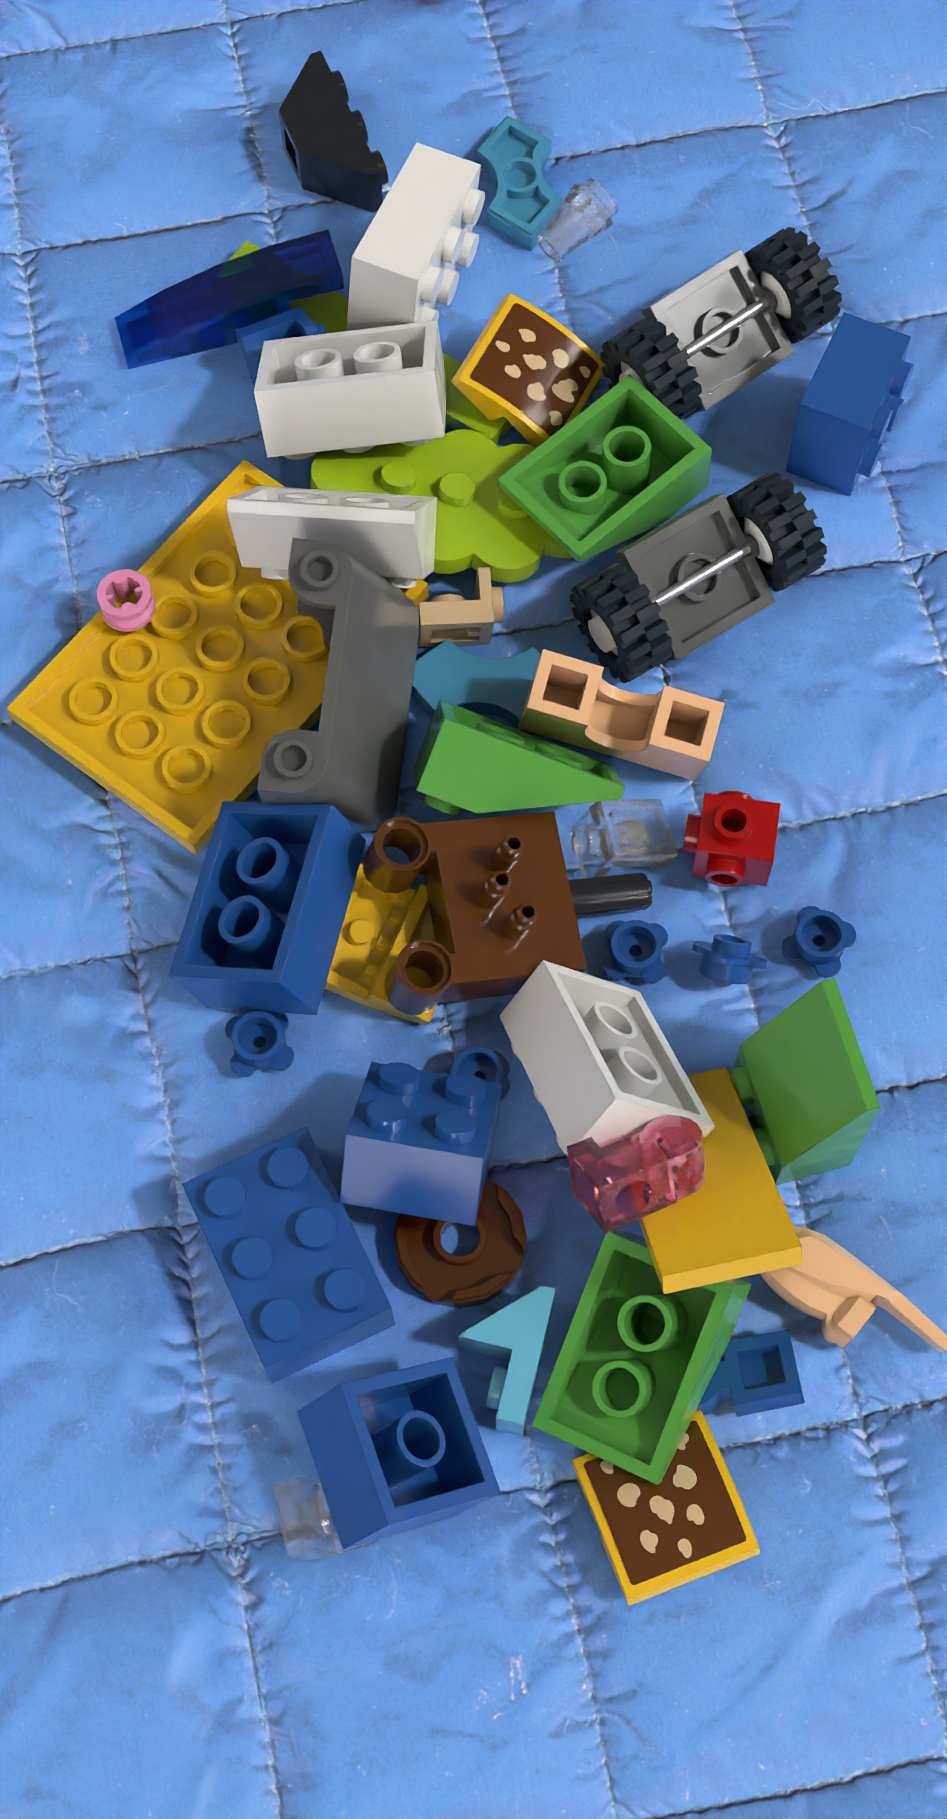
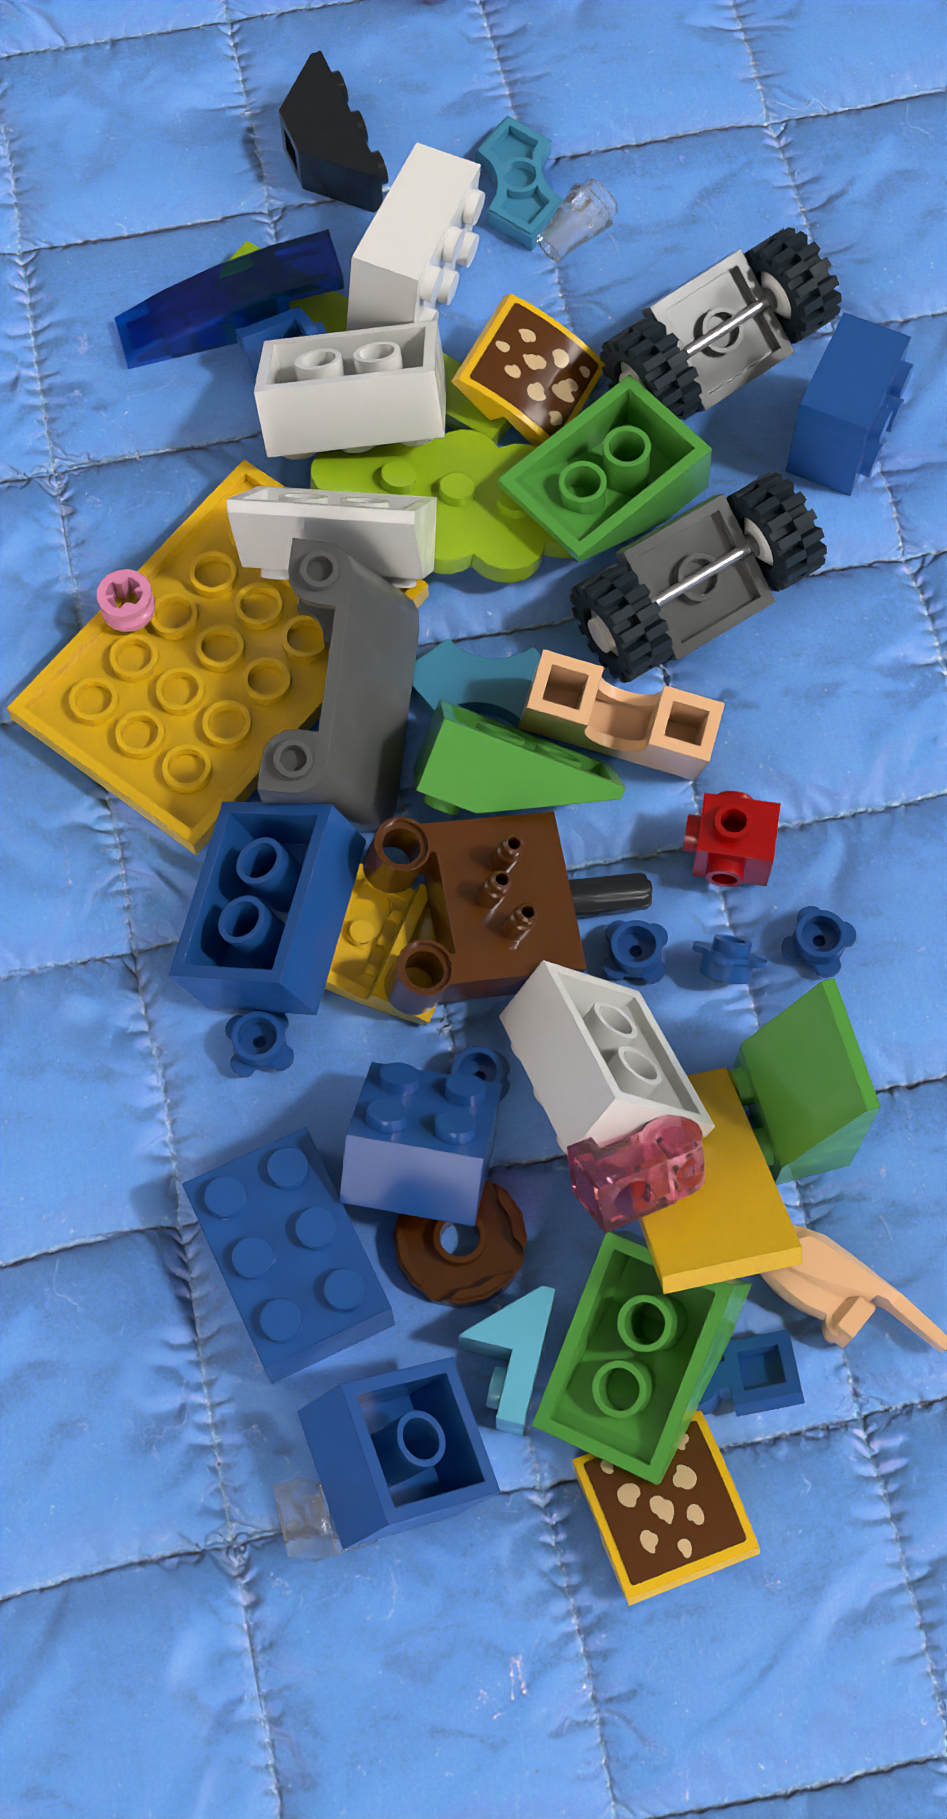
tan bracket [418,567,504,647] -> none
clear bracket [570,799,678,878] -> none

